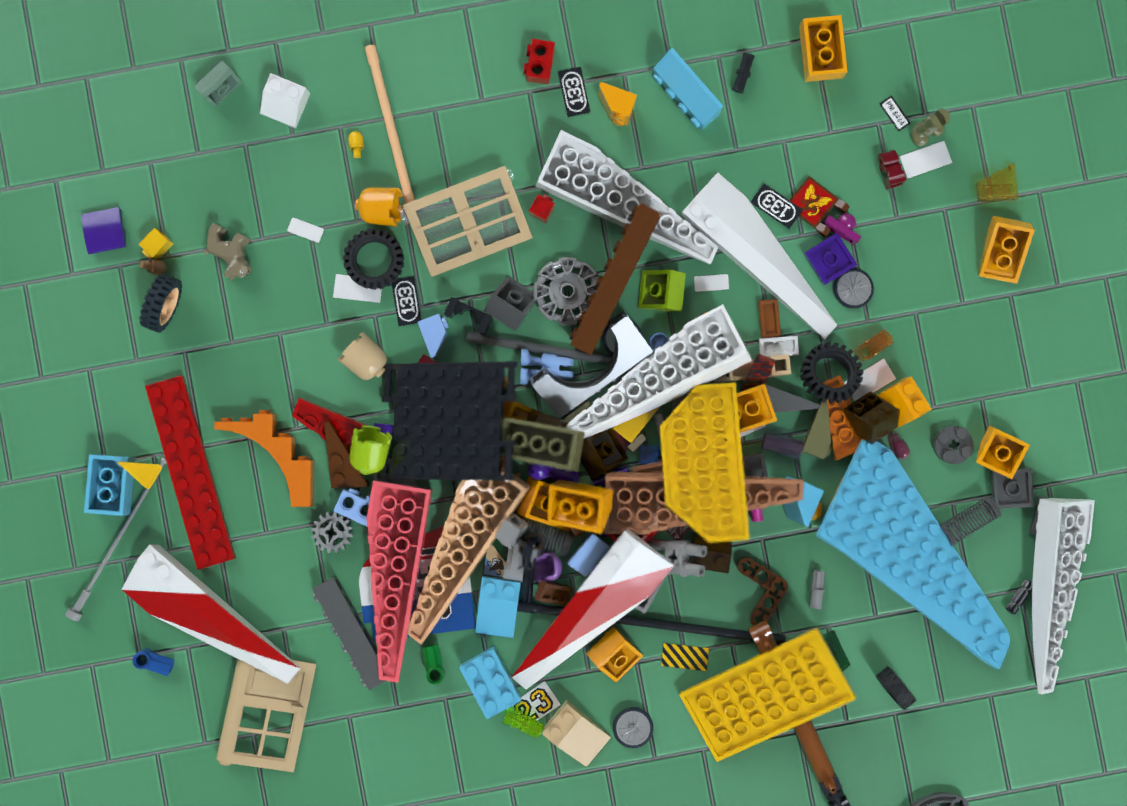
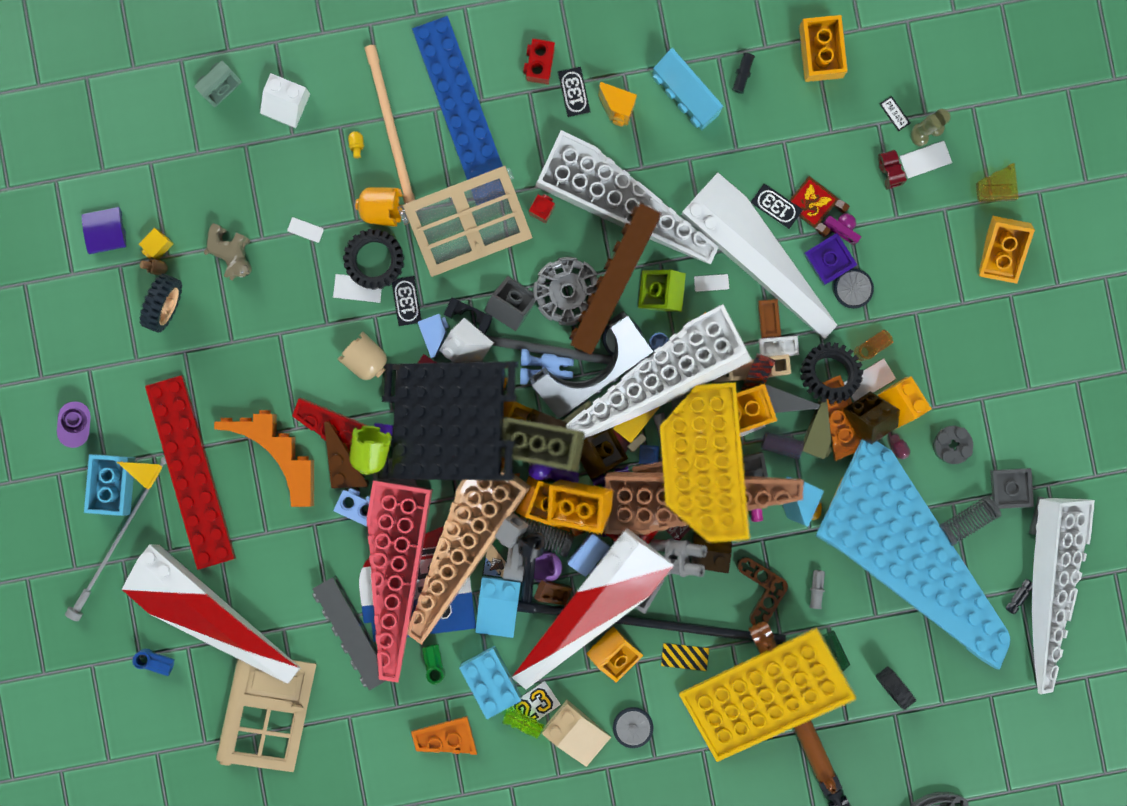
light grey gear [311,512,354,553] -> none
light orange slope [976,425,1030,479] -> none
none -> medium lavender piece [57,401,91,448]
none -> orange wing [411,716,478,755]
none -> blue plate [412,16,506,205]
none -> white slope [439,318,493,363]

